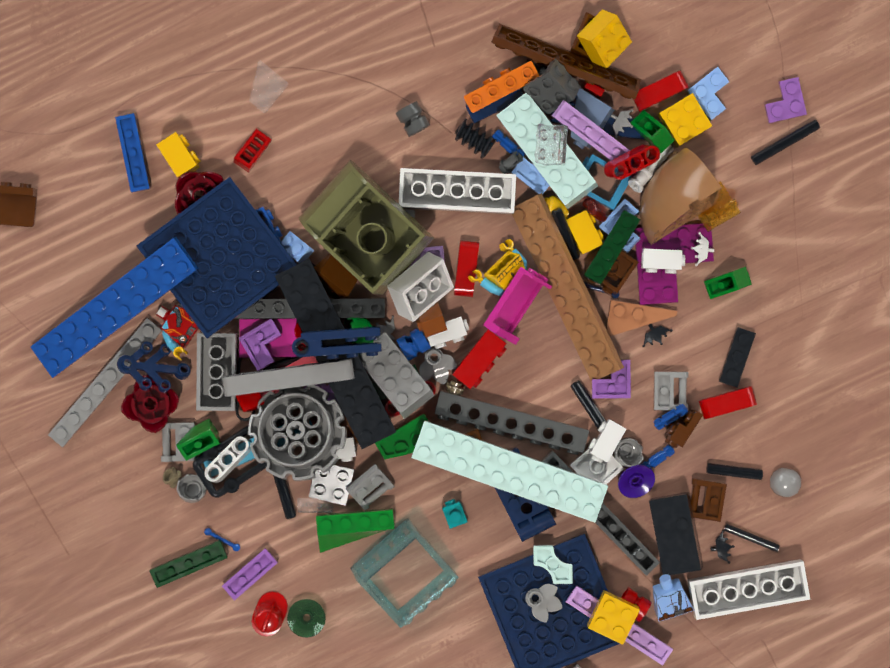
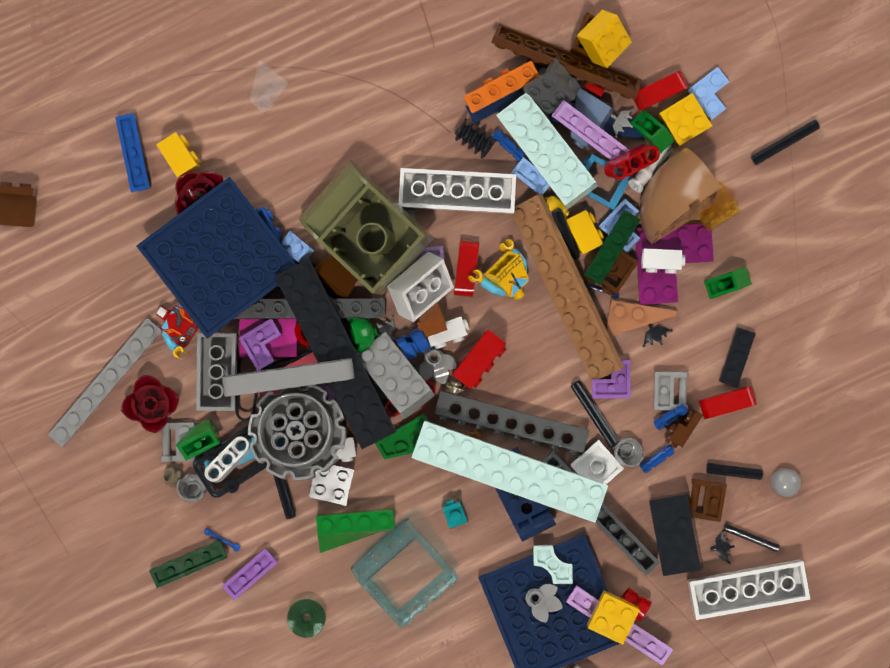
blue plate [31,237,199,378] -> none
dark blue plant [117,341,191,393] -> none
red slope [233,129,272,173] -> none
red slope [236,392,264,412] -> none
red piece [251,591,288,637] -> none
dark blue hinge [292,327,382,359] -> none
clear tile [297,498,334,513] -> none
light grey plate [345,464,395,511] -> none
dark grey wheel [396,101,430,137] -> none
dark pink panel [483,267,553,345] -> none
dark grey pin [499,151,523,174] -> none
clear bracket [534,124,568,166] -> none
clear red arm [583,198,607,222] -> none
white brick [588,419,626,463] -> none
dark purple dish [618,465,655,498] -> none
light blue torso [653,574,694,622] -> none
white piece [691,232,714,266] -> none
medium lavender plate [764,77,807,124] -> none

